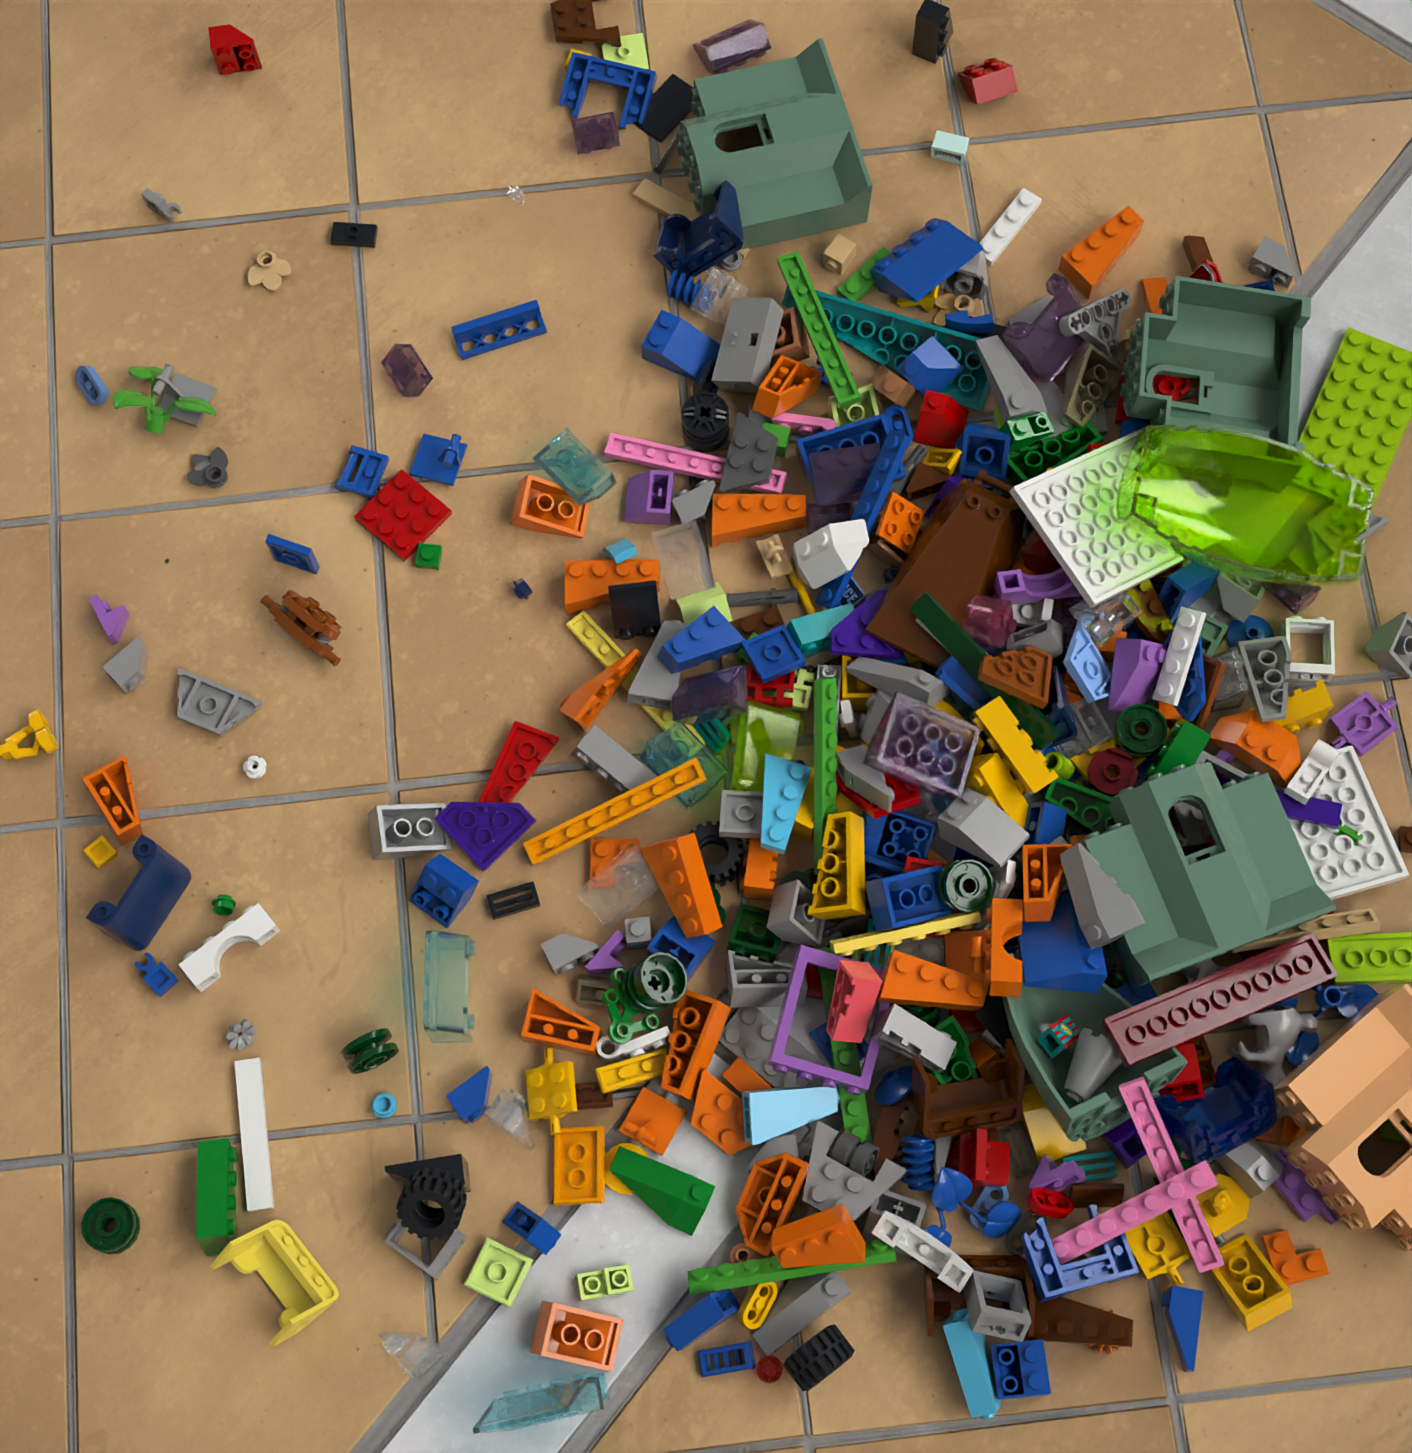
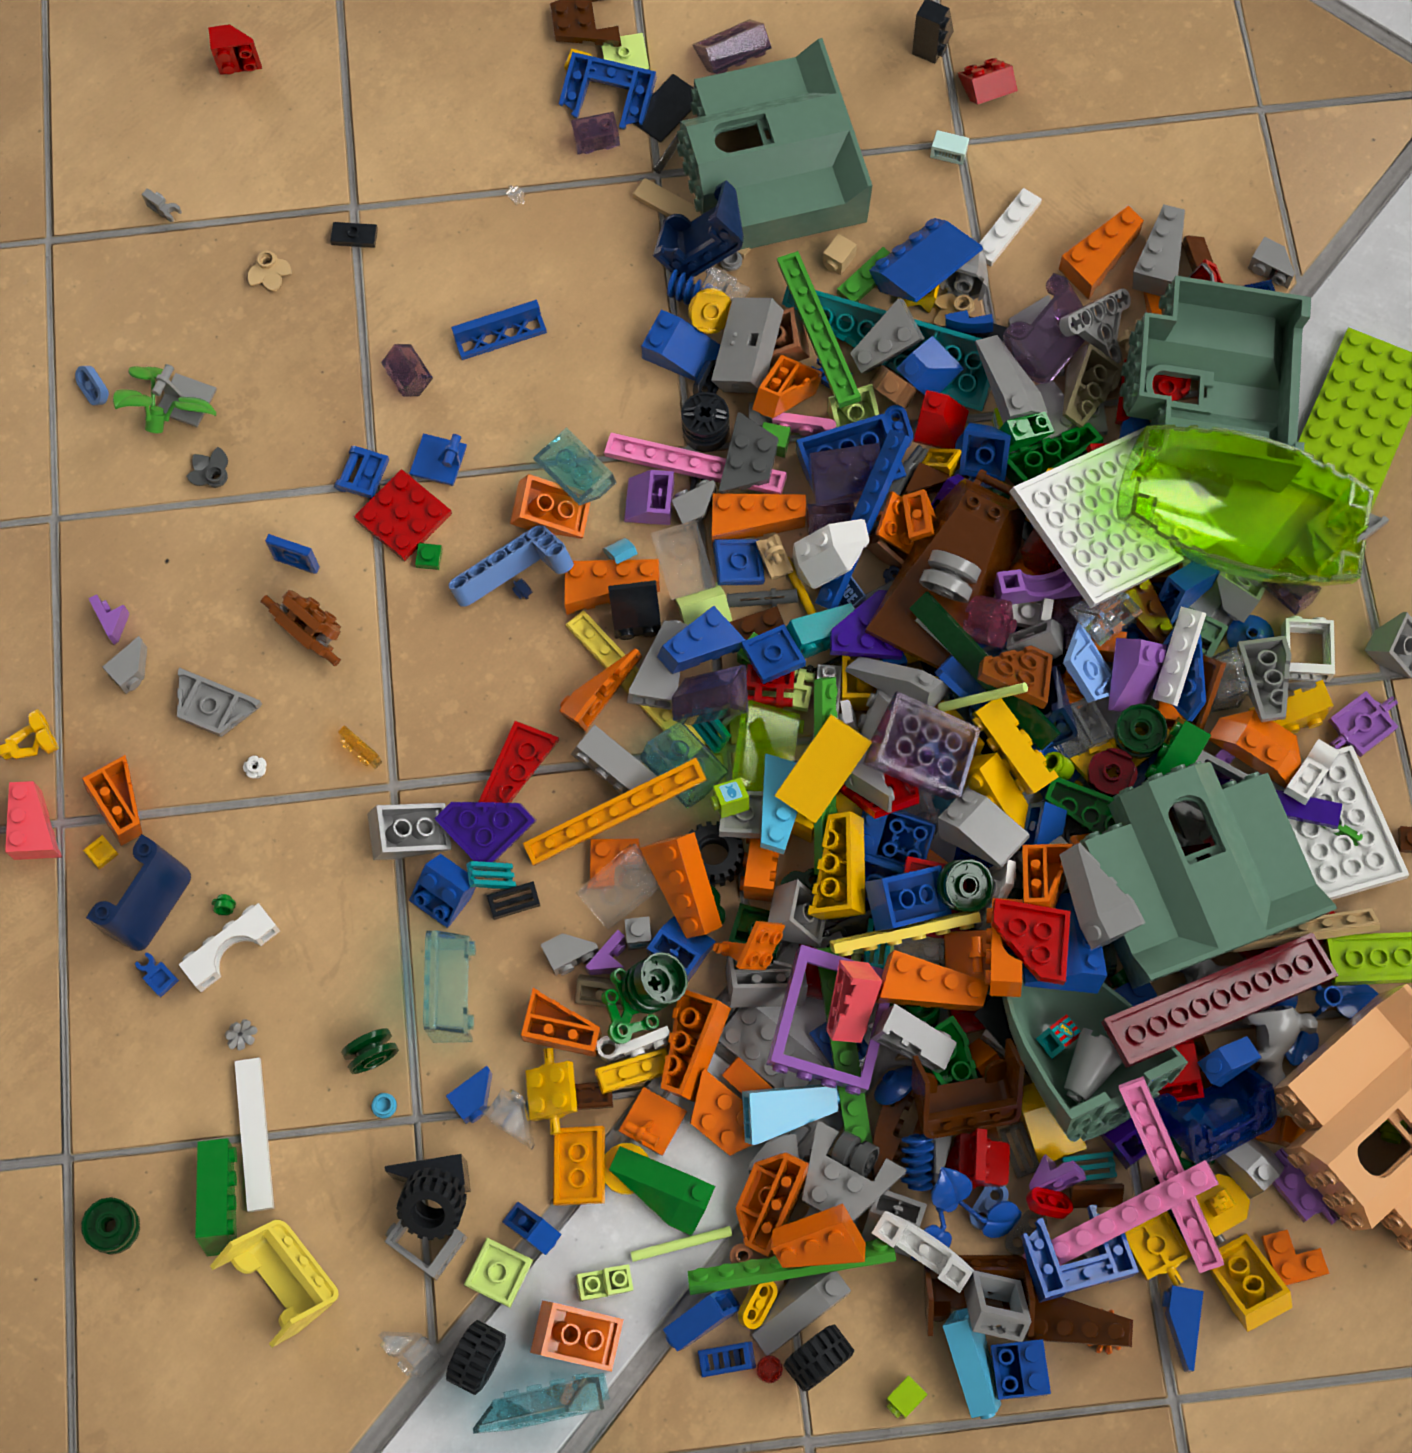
none -> coral wedge [5,781,62,860]
none -> clear yellow plate [338,725,382,769]
none -> black tyre [446,1320,506,1395]
none -> medium blue beam [448,525,574,607]
none -> teal tile [466,861,516,889]
none -> yellowish green bar [631,1226,732,1262]
none -> yellow tile [688,288,731,334]
none -> lime brick [710,777,749,819]
none -> blue tile [713,539,765,585]
none -> orange plate [713,921,785,970]
none -> yellow tile [774,714,872,824]
none -> light grey wedge [850,298,925,374]
none -> lime brick [886,1375,928,1419]
none -> orange slope [902,489,937,541]
none -> light grey wheel [919,550,981,603]
none -> yellowish green bar [938,682,1028,712]
none -> red plate [991,898,1071,985]
none -> light grey wedge [1132,204,1185,296]
none -> blue slope [1197,1036,1262,1087]

